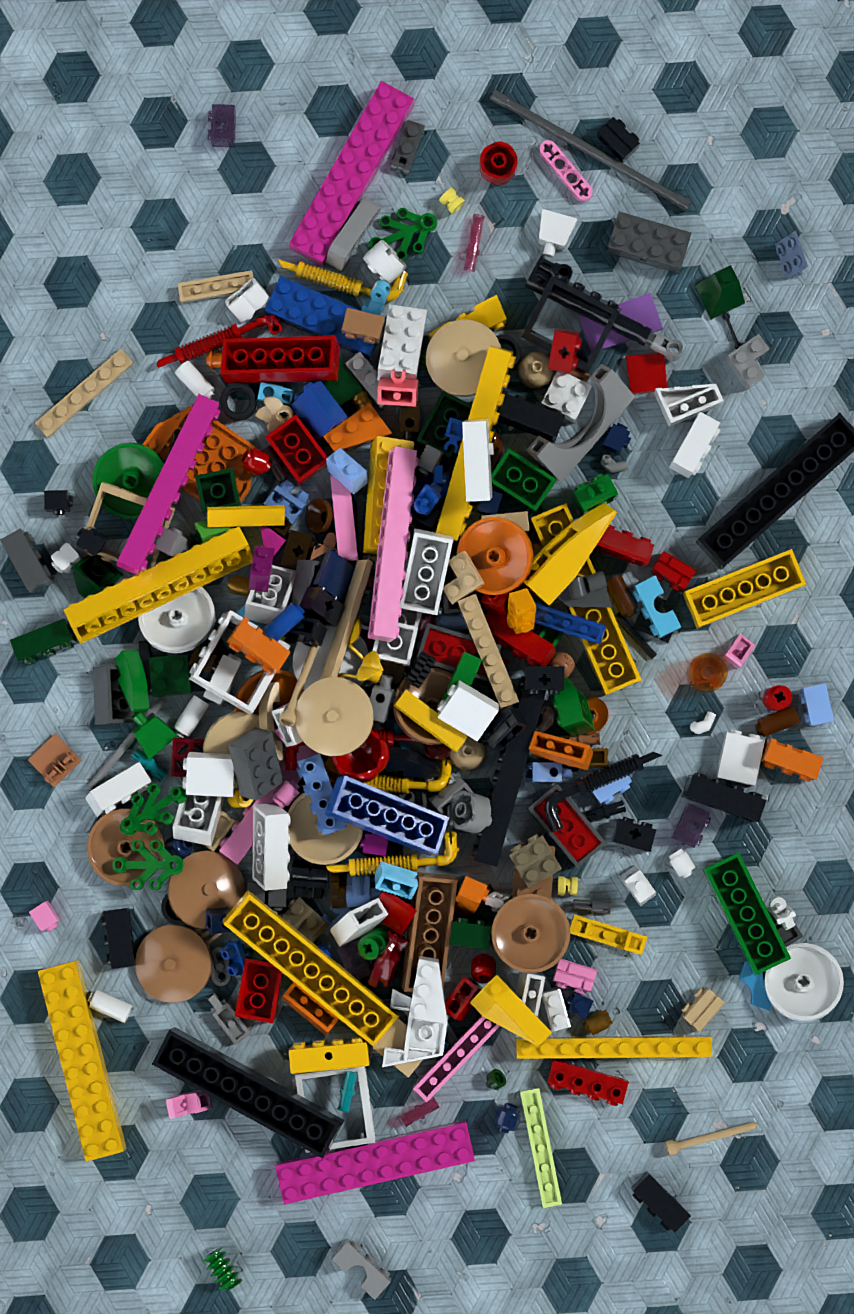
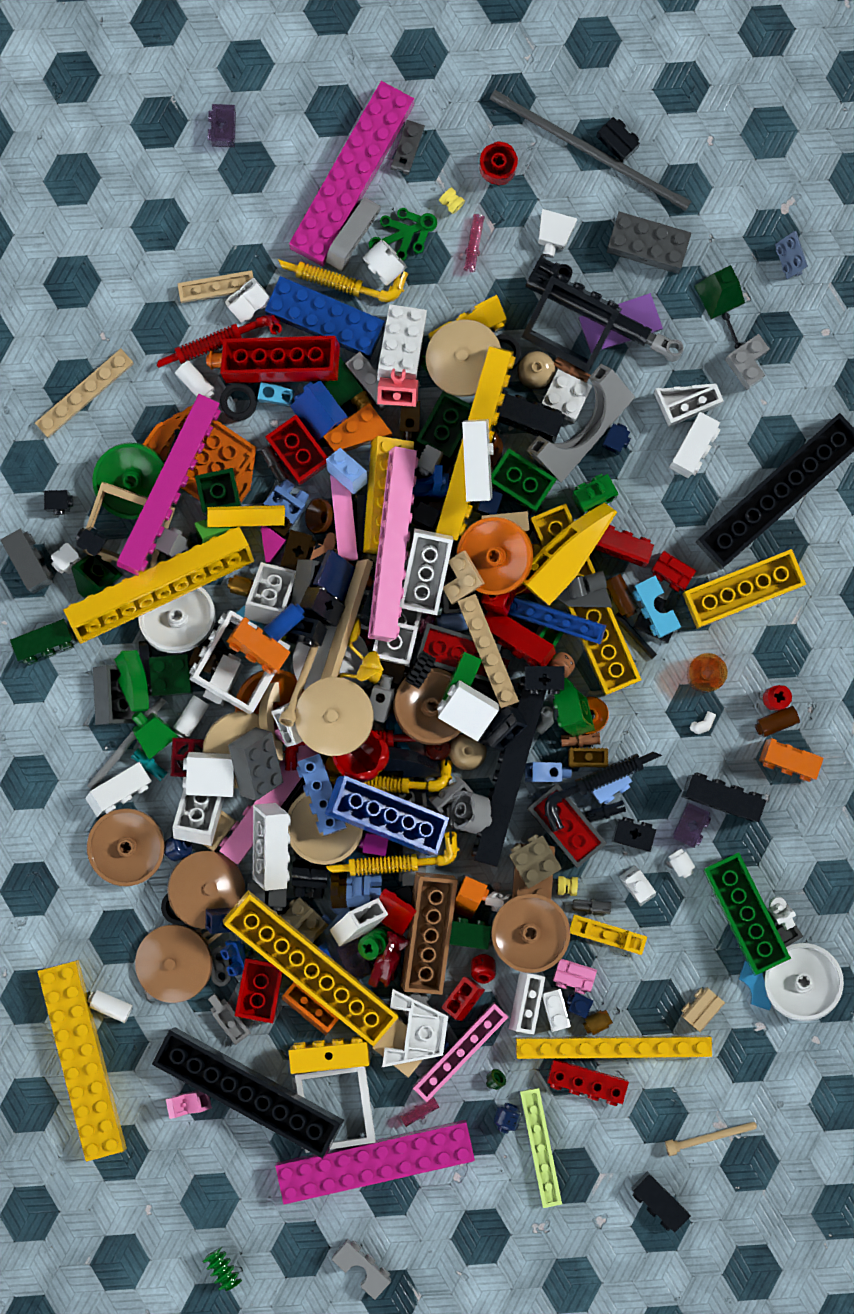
nougat hinge [28,733,82,787] -> none
bright pink brick [29,901,60,932] -> none
black brick [101,907,136,969] -> none
green plant [112,840,184,891] -> none
green plant [120,783,187,835] -> none
yellow brick [227,789,253,808] -> none
red head [241,448,271,476] -> none
magenta brick [248,546,275,592] -> none
tan plate [255,397,294,431] -> none
bright pink brick [272,780,300,808] -> none
teal pin [337,1071,358,1112] -> none
medium nougat brick [342,308,385,344] -> none
medium azure leg [361,280,390,315] -> none
medium azure brick [375,861,418,900] -> none
yellow tile [394,690,468,752] -> none
white wedge [409,956,448,1024] -> none
blue hips [412,482,442,517] -> none
blue plate [444,417,463,453] -> none
yellow wedge [470,975,552,1046] -> none
light orange brick [507,588,536,634] -> none
orange brick [529,731,593,771] -> none
bright pink beam [539,140,593,202] -> none
red brick [548,328,582,373] -> none
light grey arm [600,454,628,473] -> none
red tile [625,353,668,394] -> none
white brick [715,730,765,786] -> none
bright pink slope [722,633,755,668] -> none
light blue brick [798,684,834,727] -> none

